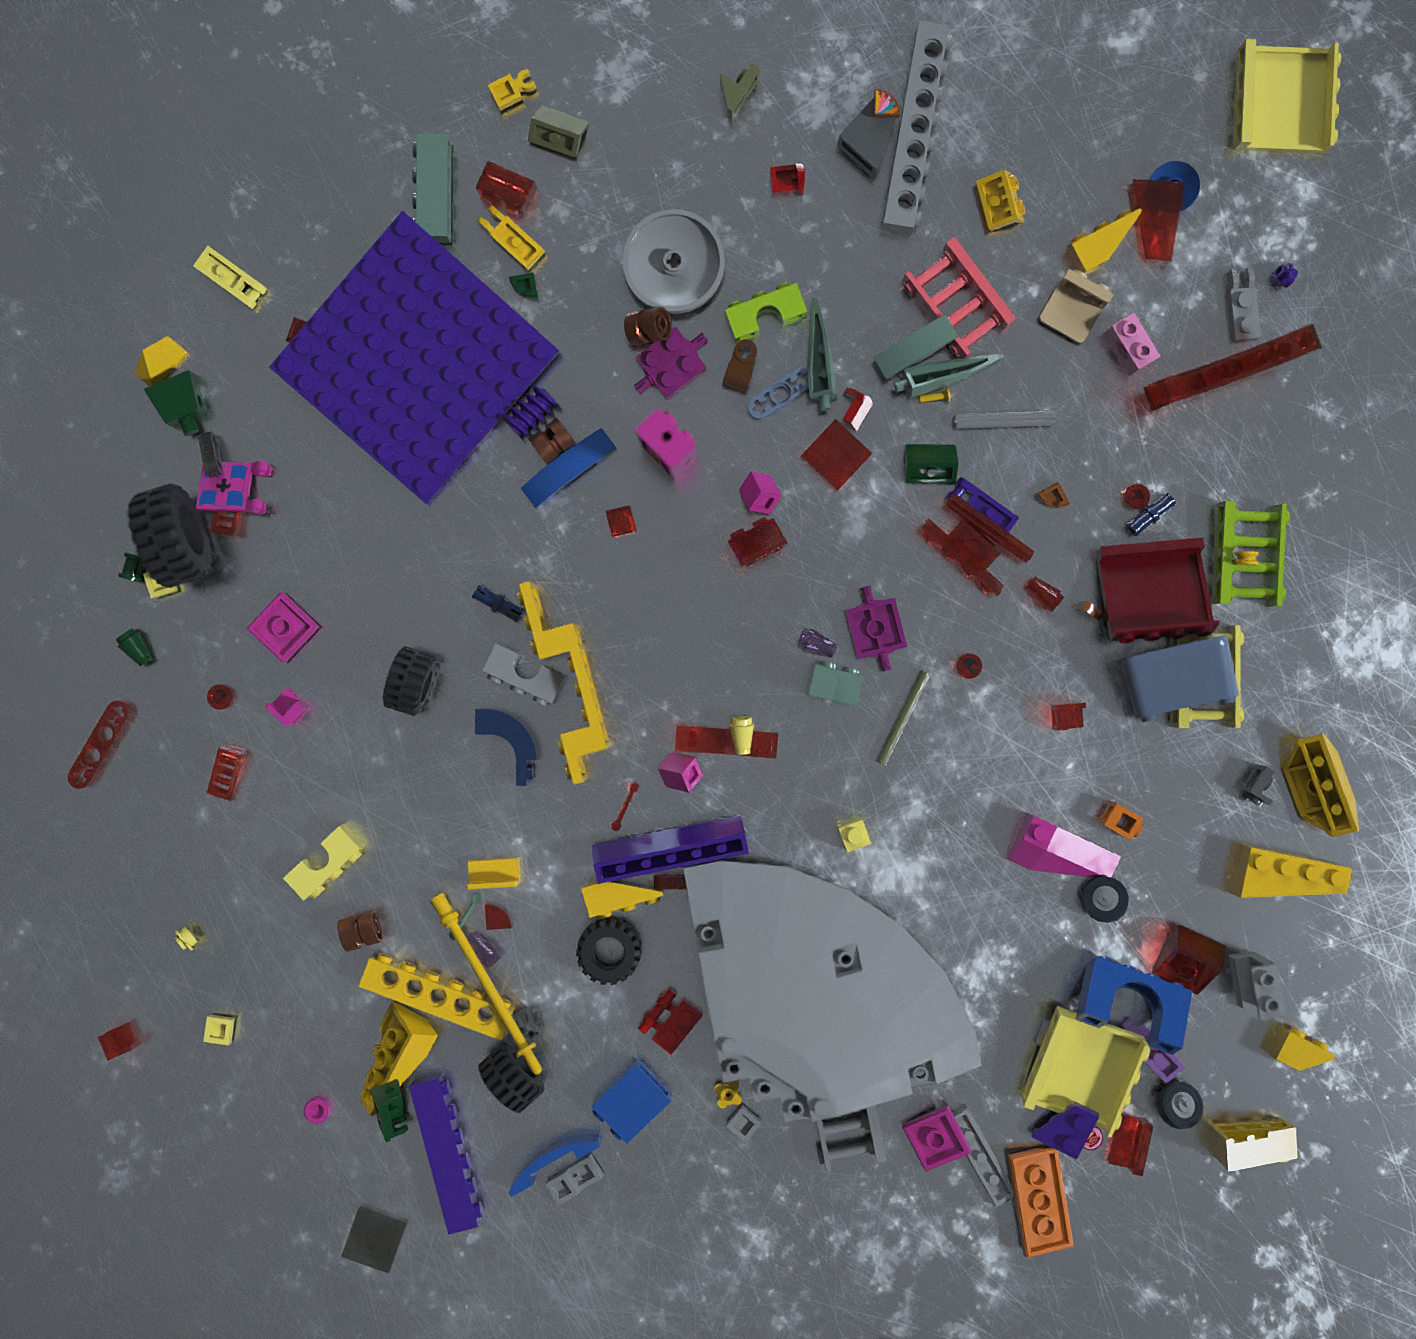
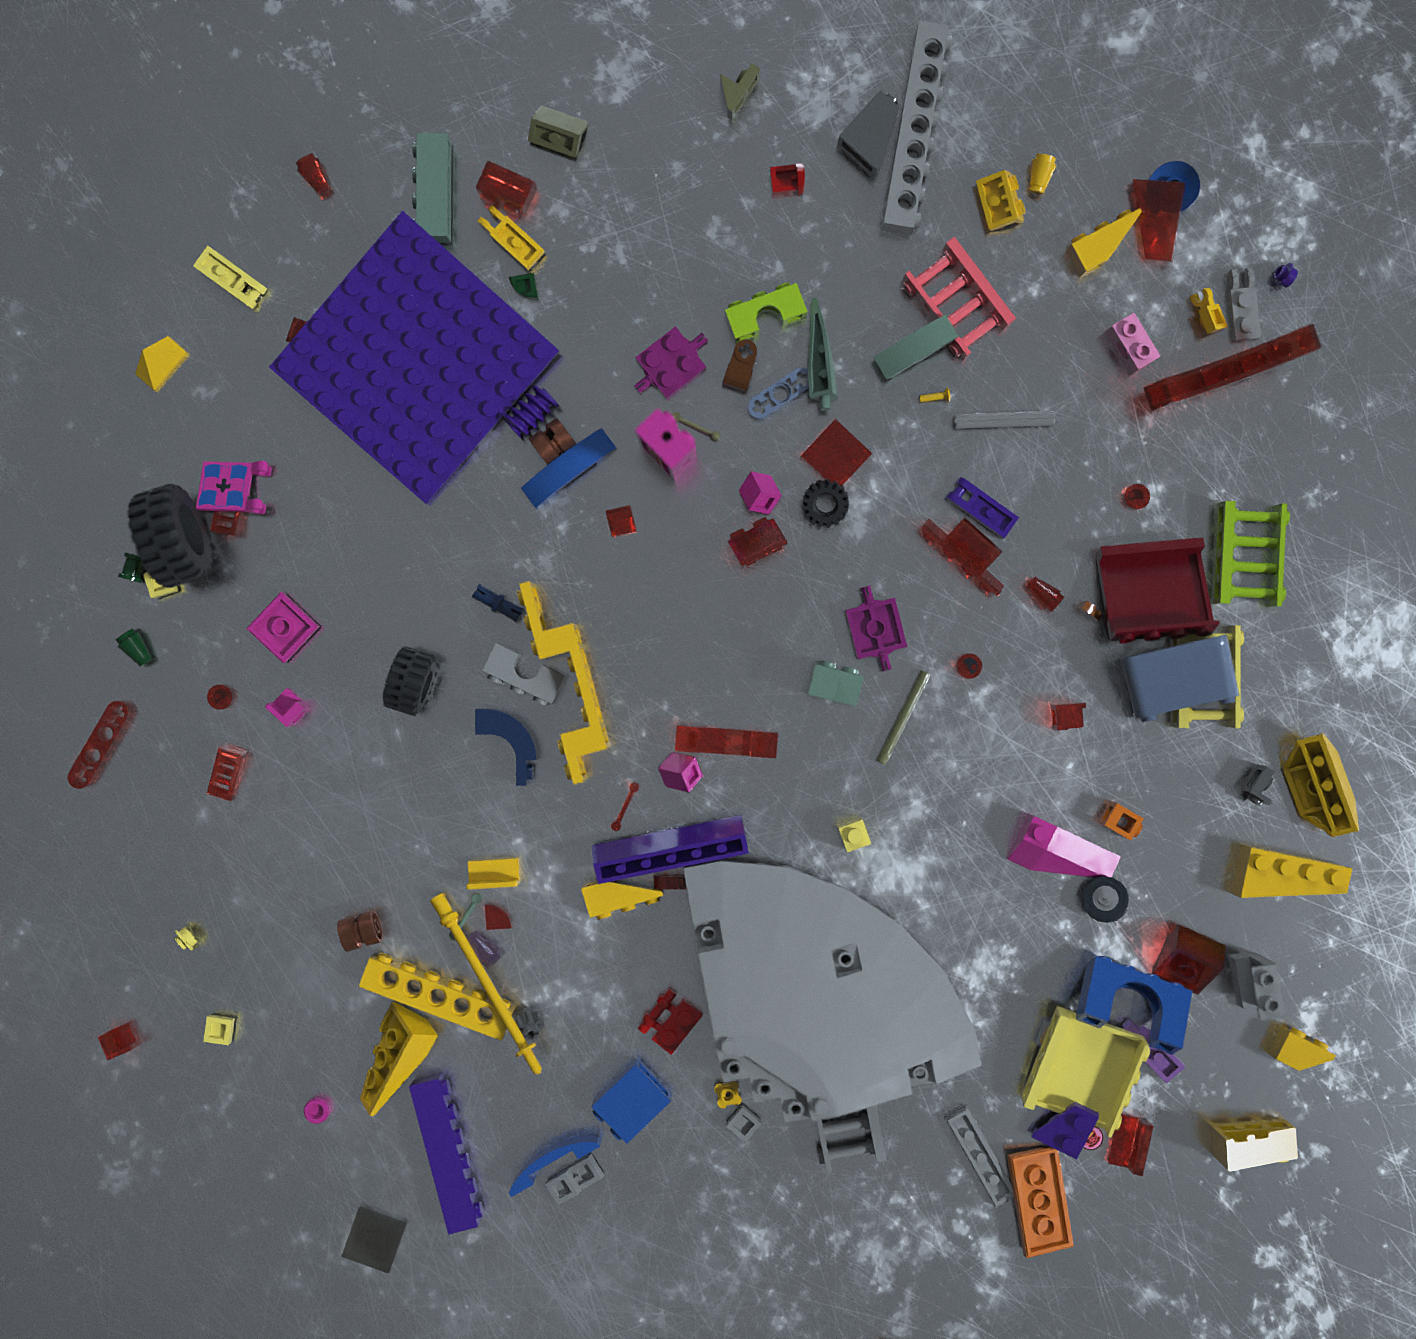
dark green torso [144,370,206,436] -> none
clear smoke beam [198,431,223,478] -> none
light yellow arch [283,824,365,901] -> none
dark green hinge [370,1079,408,1142] -> none
black tyre [478,1043,545,1113] -> none
yellow plate [488,69,536,111] -> none
black tyre [576,917,642,985] -> none
light grey dish [622,209,725,314] -> none
copper wheel [624,307,672,345] -> none
light yellow cone [729,716,754,755] -> none
clear purple cone [797,628,837,658] -> none
red tile [843,387,873,431] -> none
tile [874,89,900,118] -> none
sand green piece [894,353,1004,399] -> none
dark pink plate [902,1105,972,1172] -> none
dark green panel [904,444,959,484] -> none
clear red axle [946,494,1034,563] -> none
dark orange tile [1035,482,1070,508] -> none
tan bracket [1039,269,1114,343] -> none
dark blue pin [1126,492,1176,537] -> none
black wheel [1157,1082,1204,1129] -> none
light yellow panel [1234,39,1341,154] -> none
yellow bush [1234,551,1259,566] -> none
none -> clear red cone [296,153,330,195]
none -> olive hinge [672,412,720,441]
none -> black tyre [802,479,849,528]
none -> yellow cone [1029,153,1057,194]
none -> yellow plate [1190,288,1228,334]

